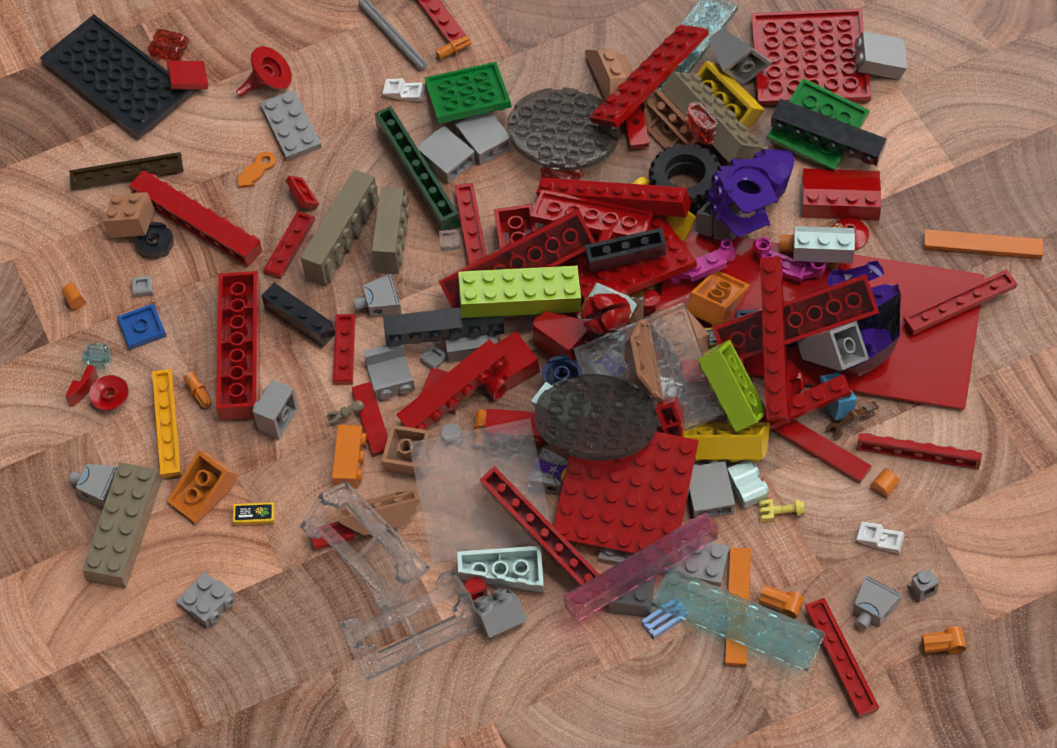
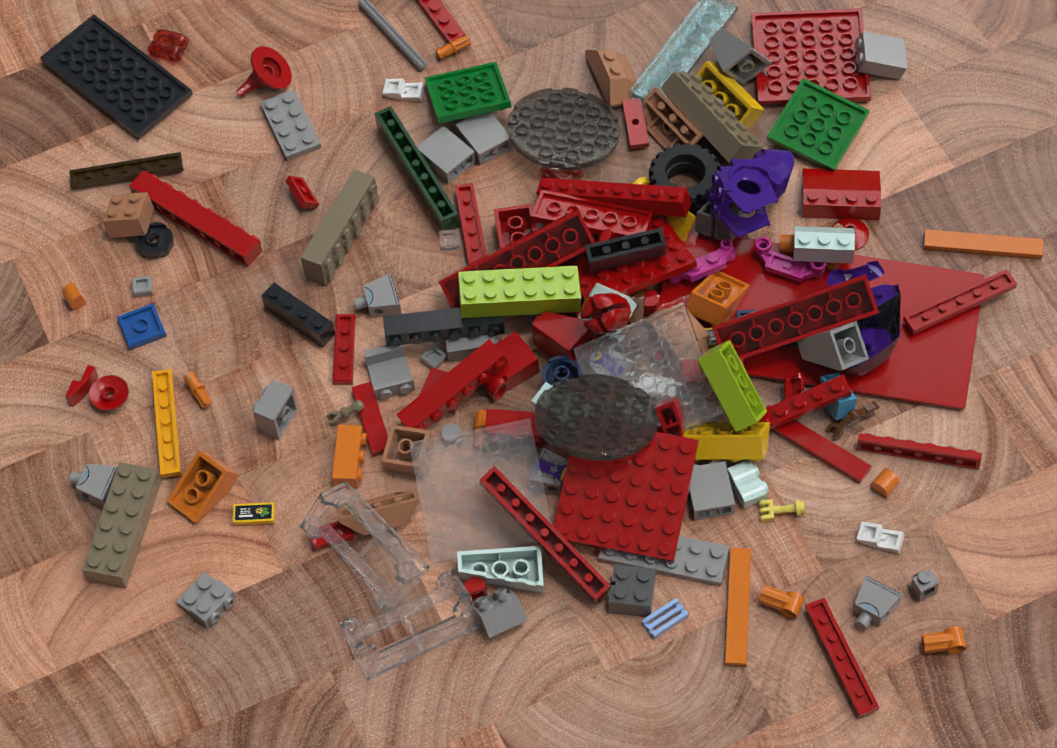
clear light blue head [82,343,112,369] -> none
red tile [167,61,209,89] -> none
red brick [216,271,261,420] -> none
orange brick [238,151,276,188] -> none
red tile [263,211,315,279] -> none
dark tan piece [372,187,410,274] -> none
clear pink brick [564,512,718,622] -> none
red plate [589,25,709,128] -> none
nougat wedge [623,319,664,401] -> none
clear light blue plate [652,568,825,672] -> none
clear red brick [685,102,718,144] -> none
red brick [760,256,789,422] -> none
black brick [771,99,887,166] -> none

